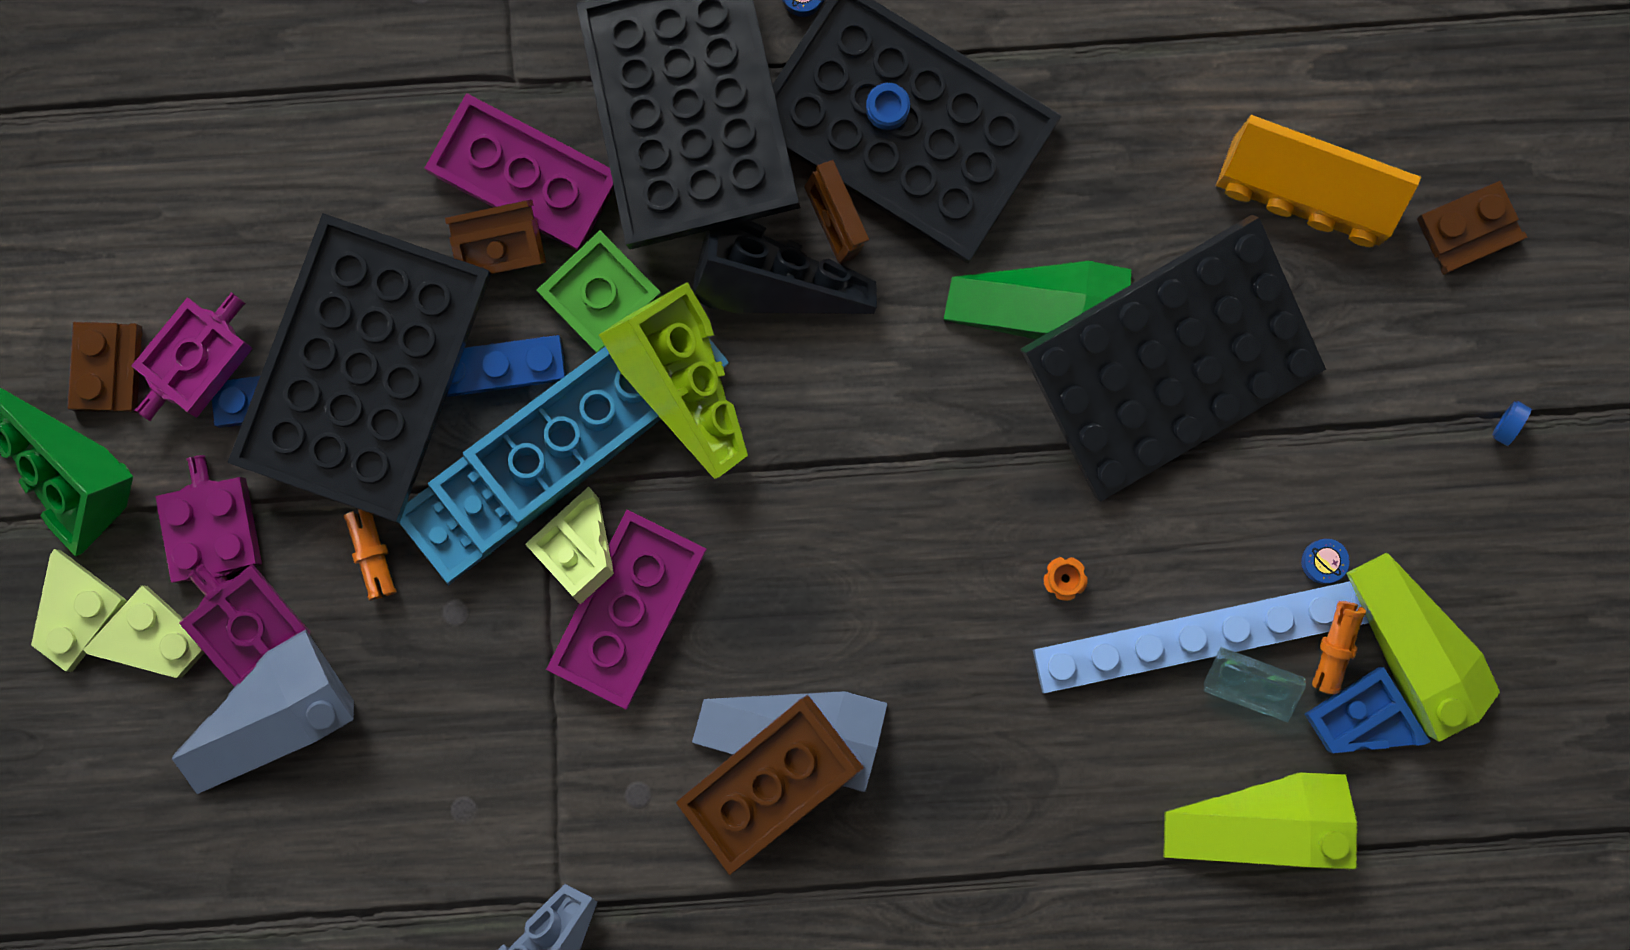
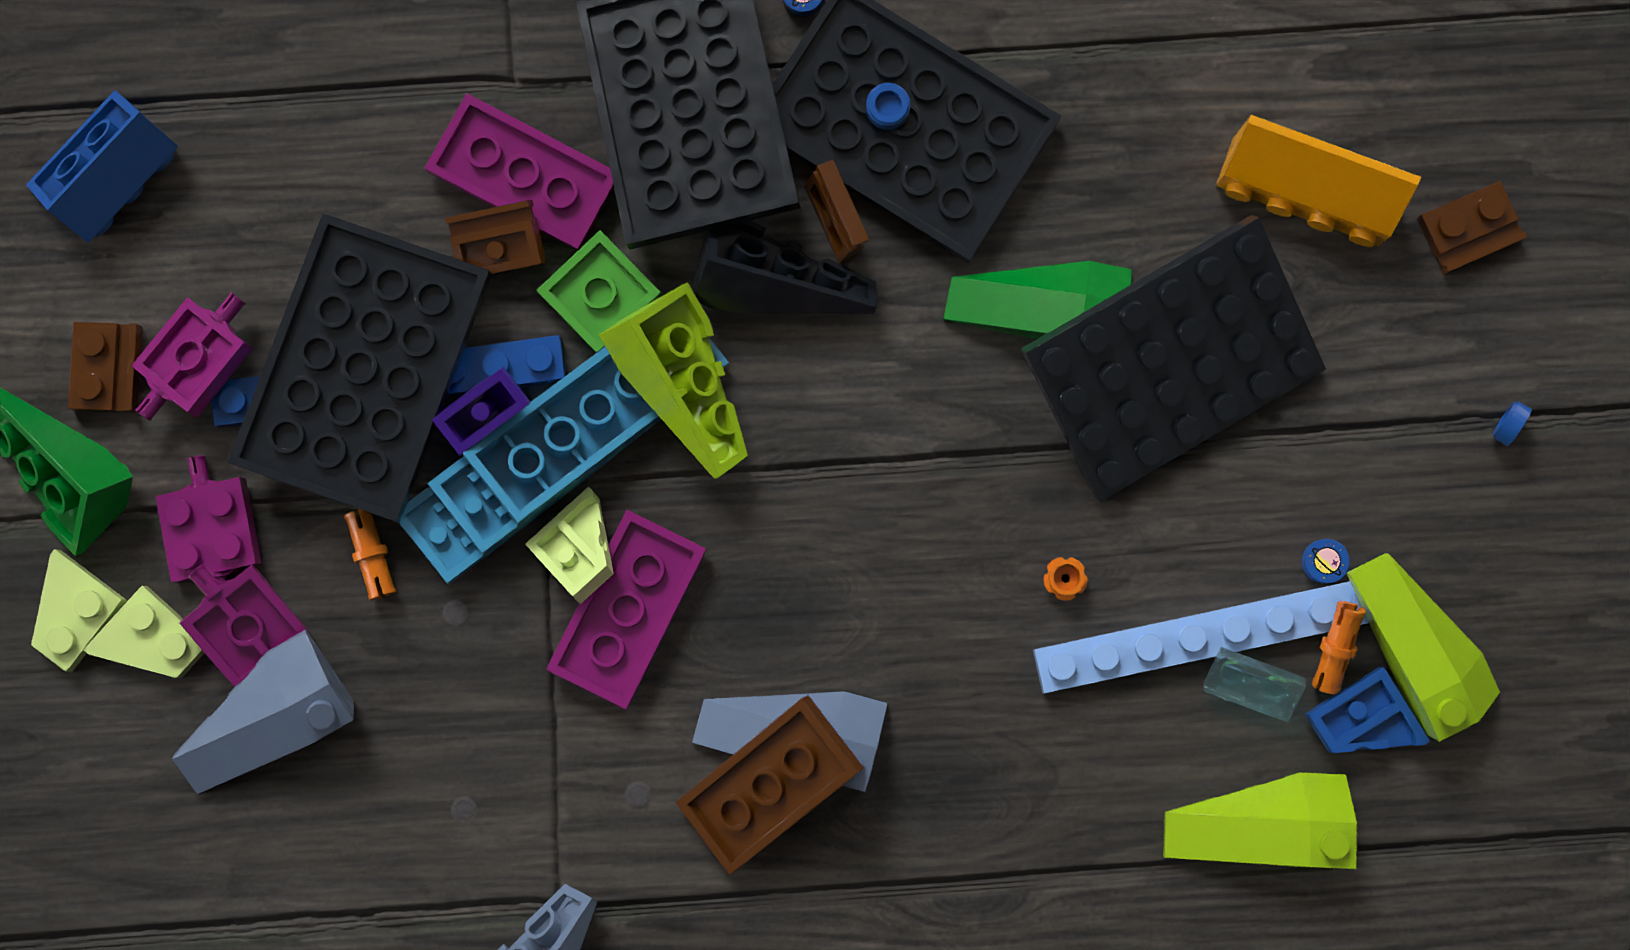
none -> blue slope [26,90,179,243]
none -> dark purple slope [432,367,531,455]

